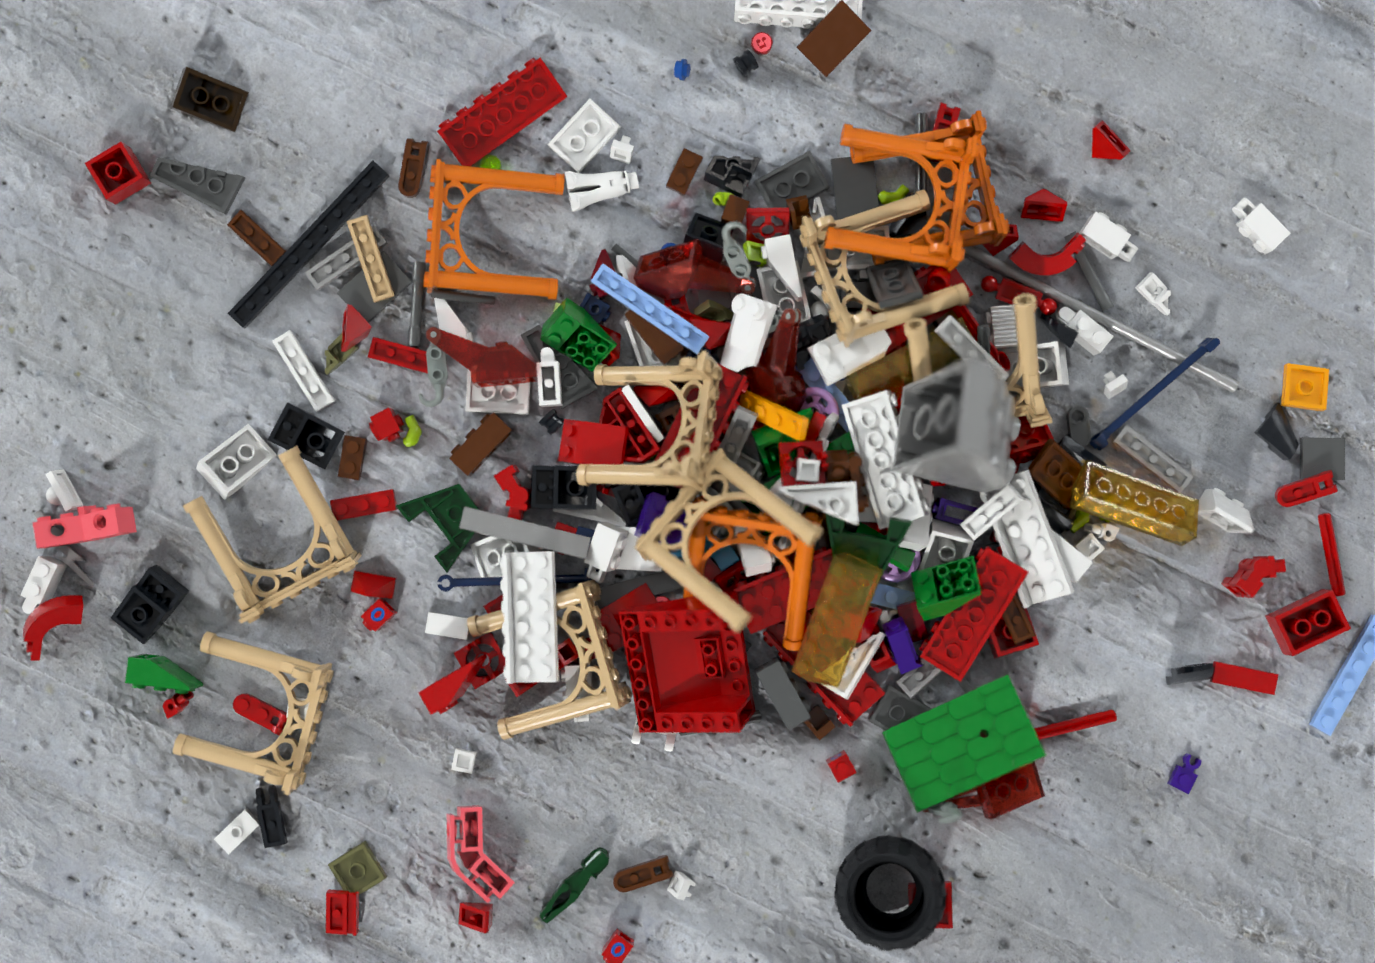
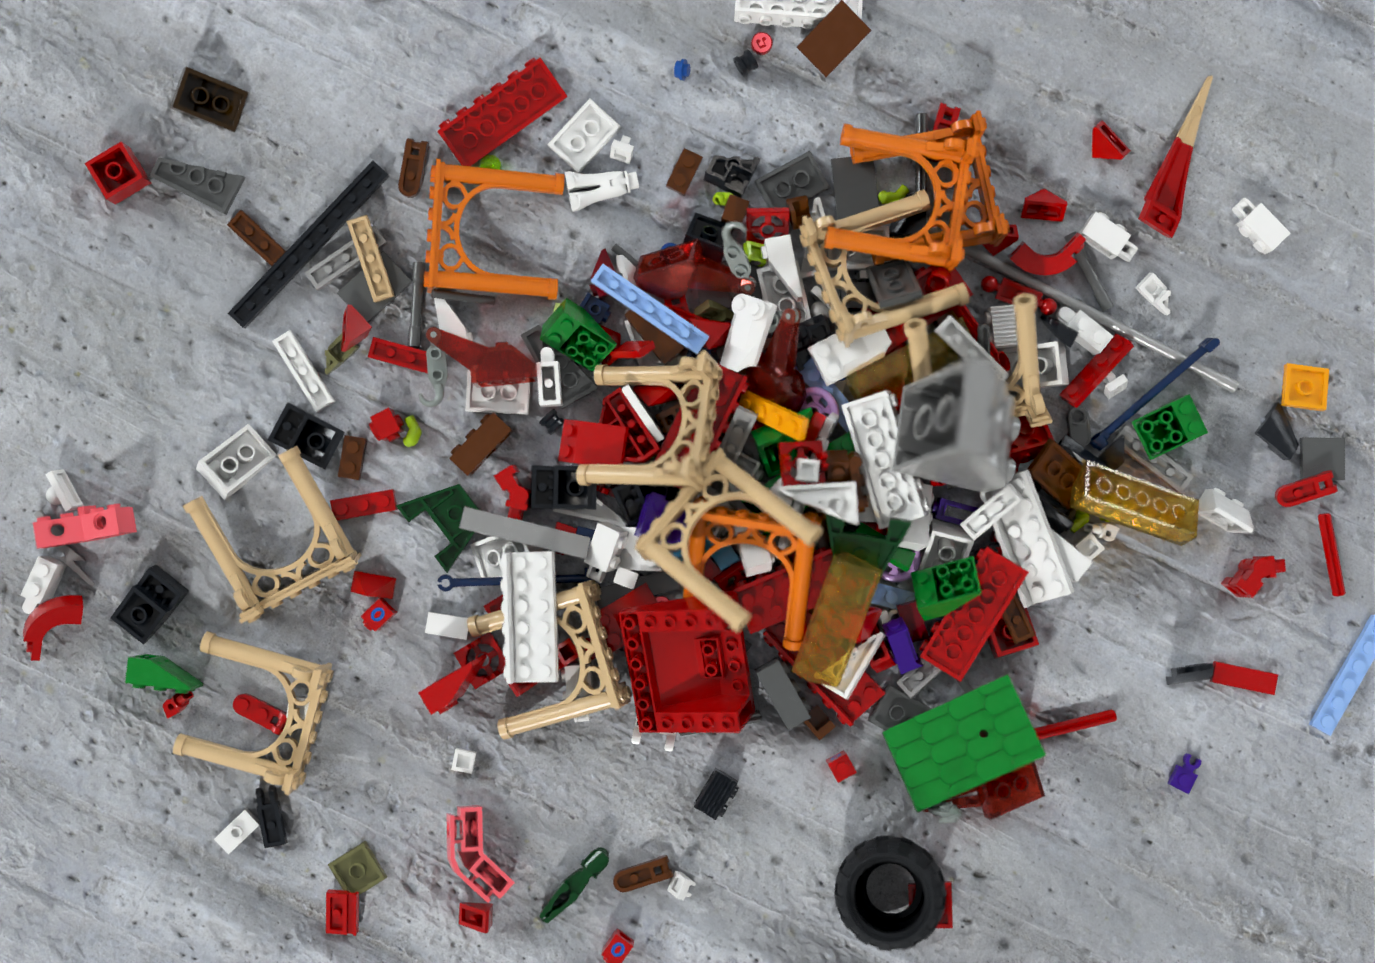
red brick [1265,589,1351,656] -> none
none -> red tile [612,340,655,358]
none -> white slope [613,567,639,589]
none -> black brick [694,767,739,820]
none -> red plate [1059,334,1134,408]
none -> black tile [1098,434,1125,477]
none -> green slope [1131,394,1208,460]
none -> red plate [1138,76,1213,238]

